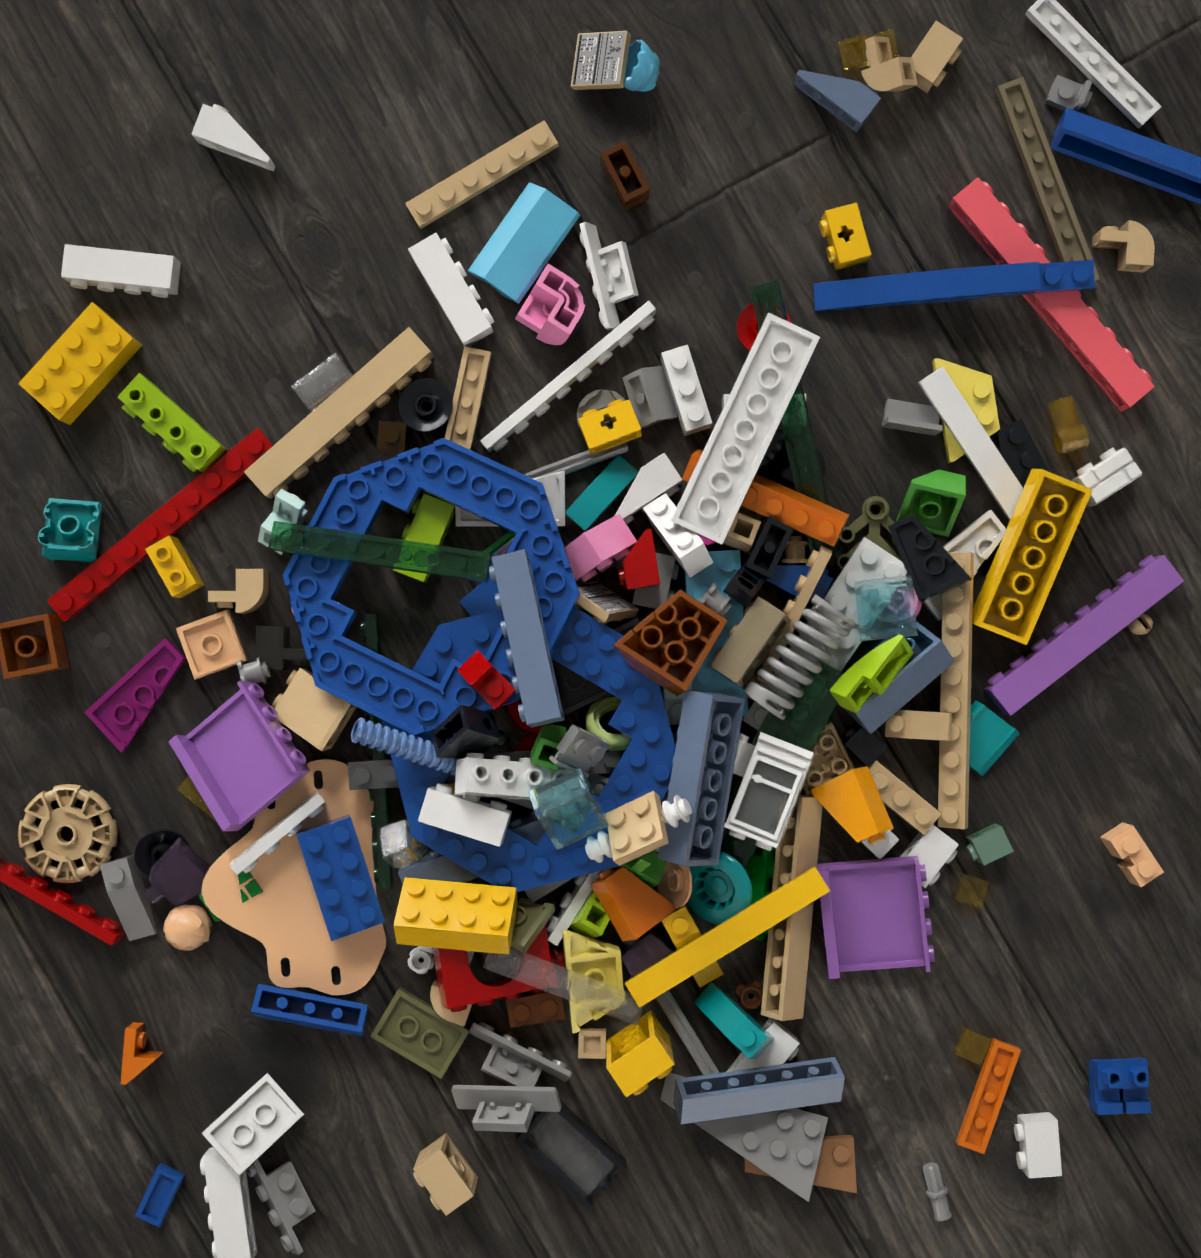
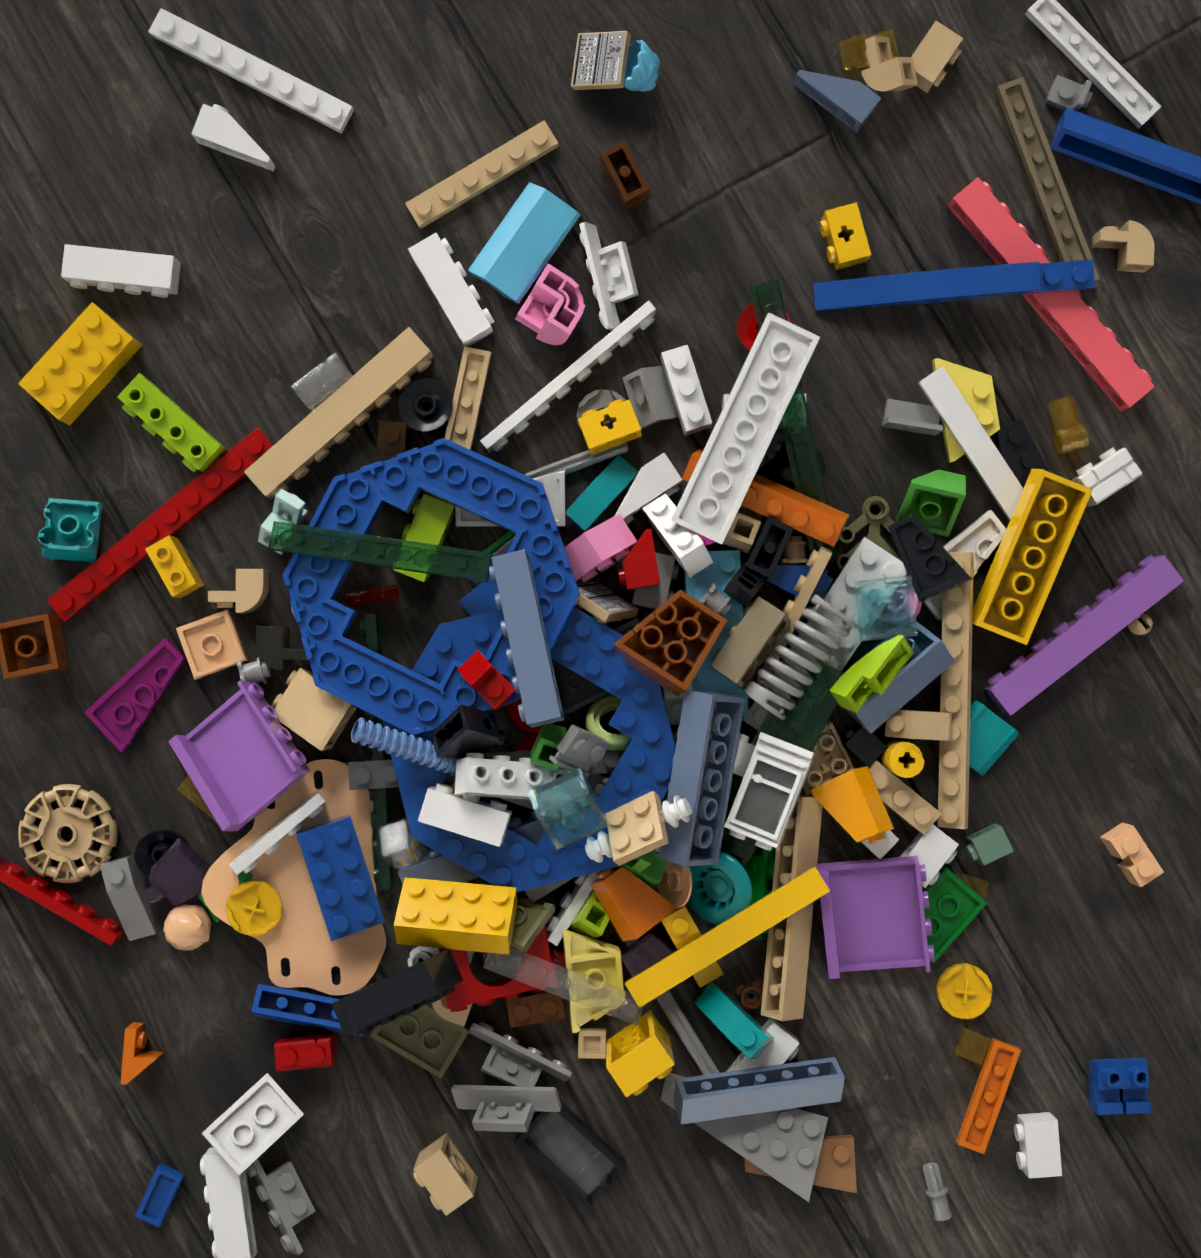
none -> white plate [148,8,354,134]
none -> yellow tile [226,880,283,937]
none -> red brick [274,1031,337,1071]
none -> black brick [332,949,463,1036]
none -> clear red axle [345,585,399,607]
none -> yellow piece [880,740,925,778]
none -> green tile [922,865,988,964]
none -> yellow tile [936,963,992,1019]

